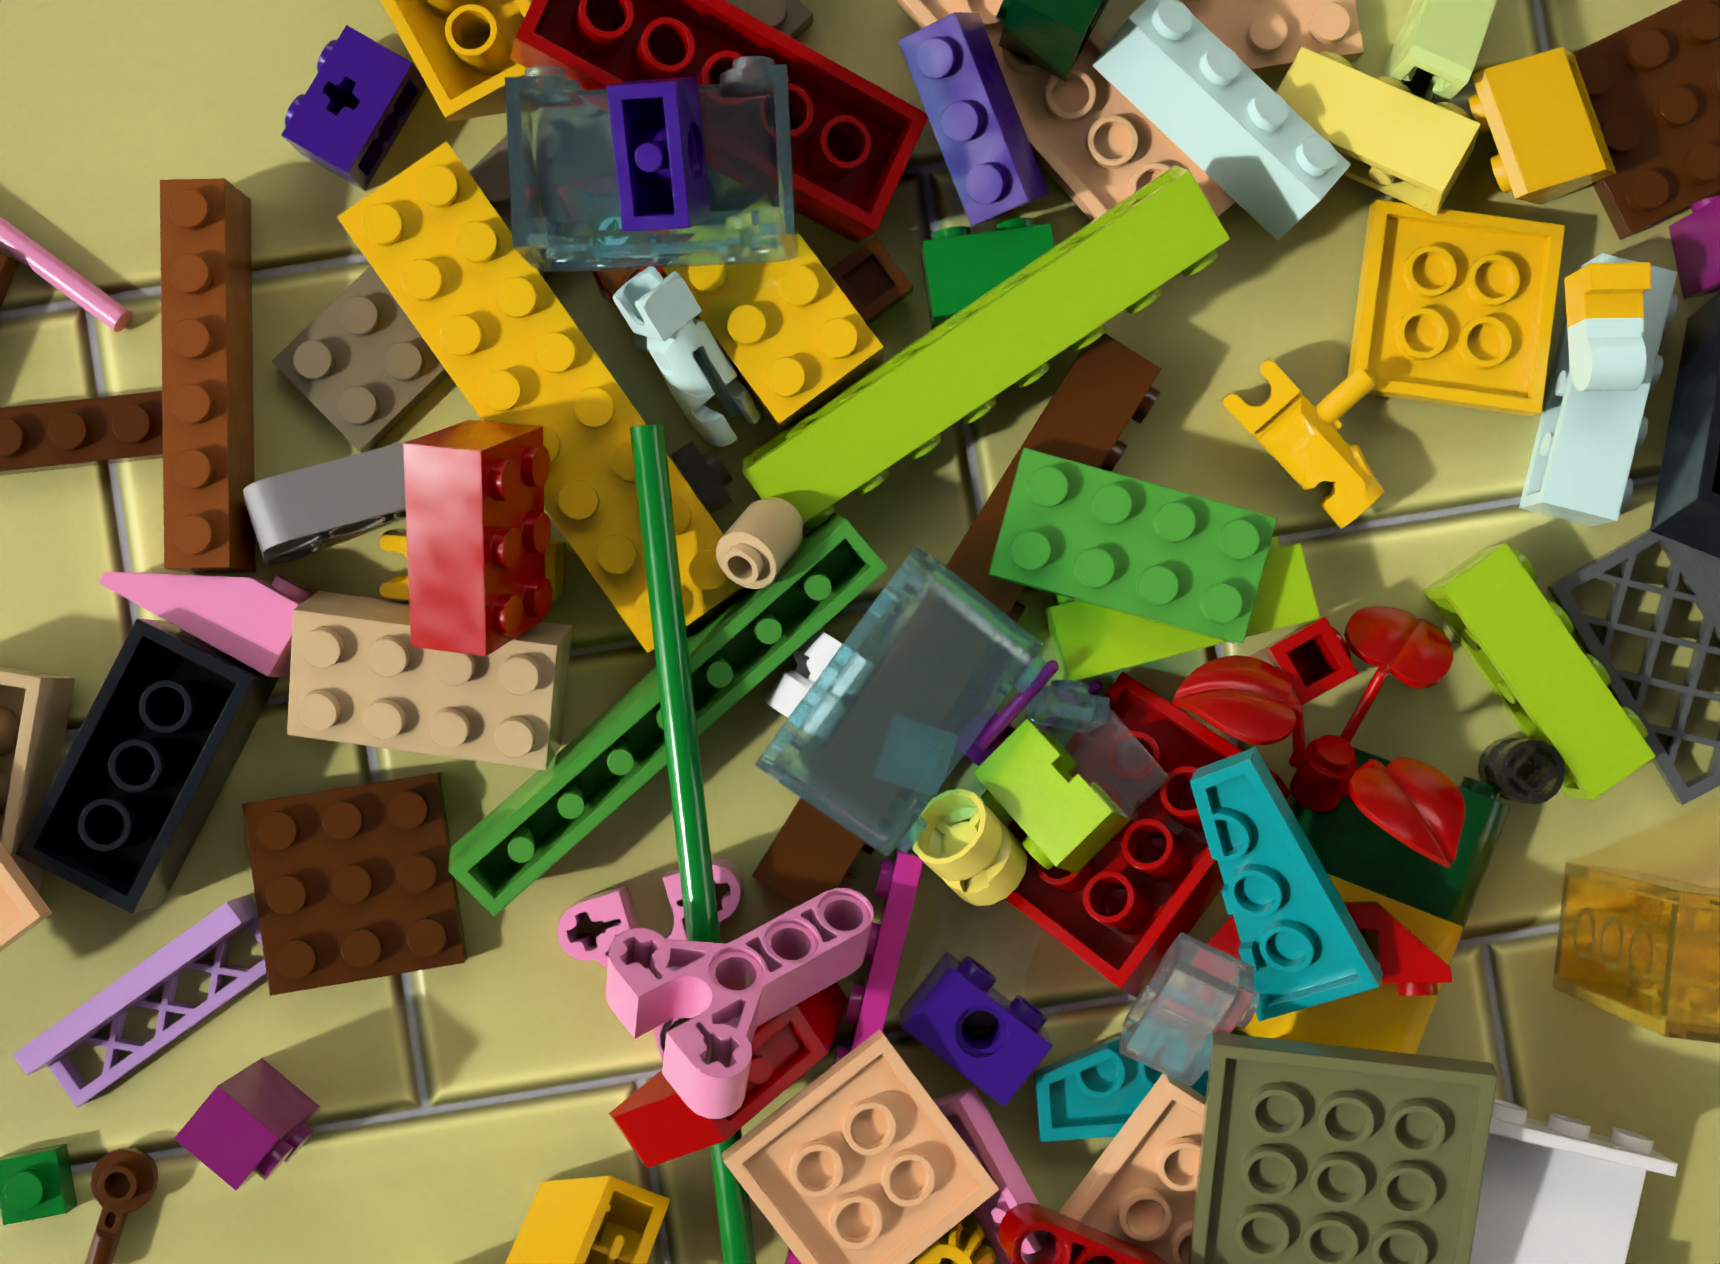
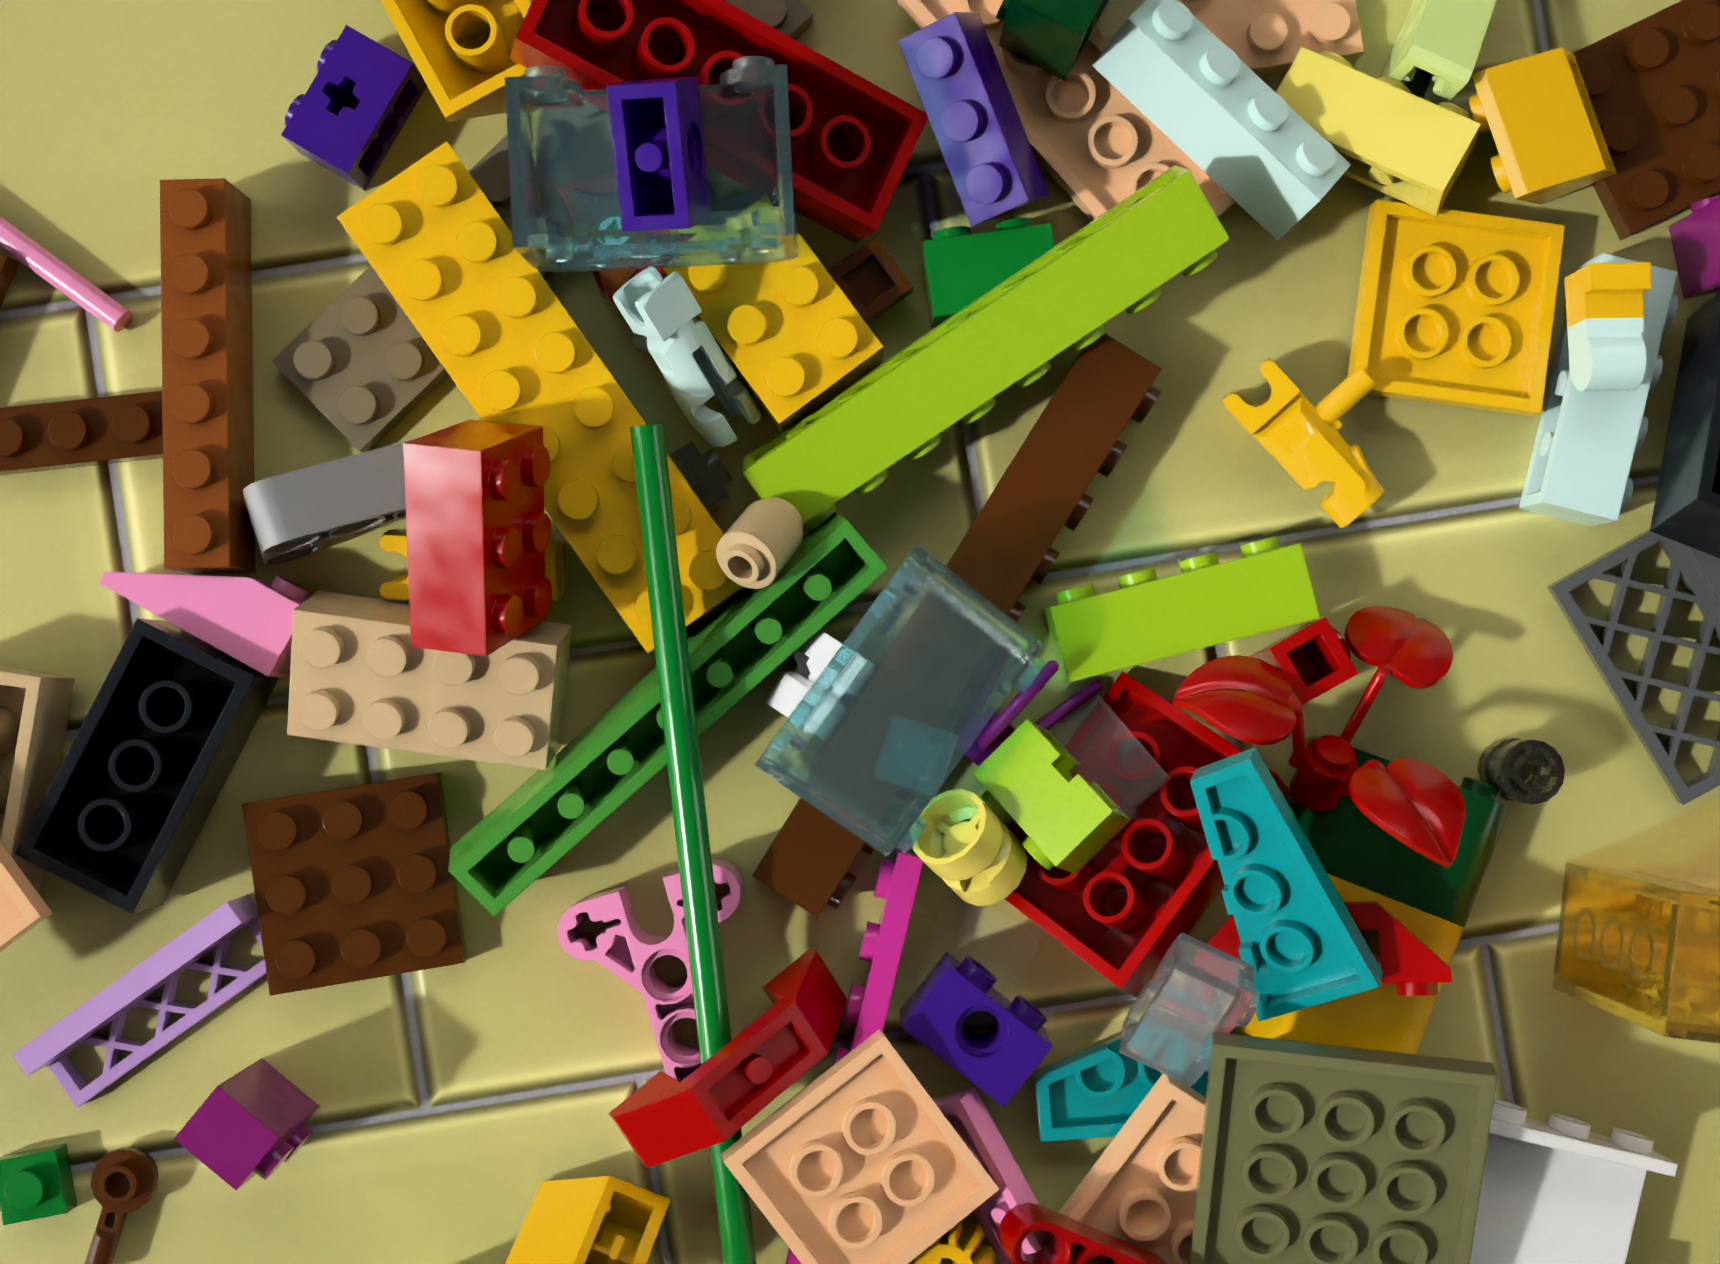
bright pink beam [606,888,874,1119] -> none
bright green plate [987,448,1277,645] -> none
clear light blue plate [1025,680,1110,733] -> none
lime brick [1423,543,1656,801] -> none

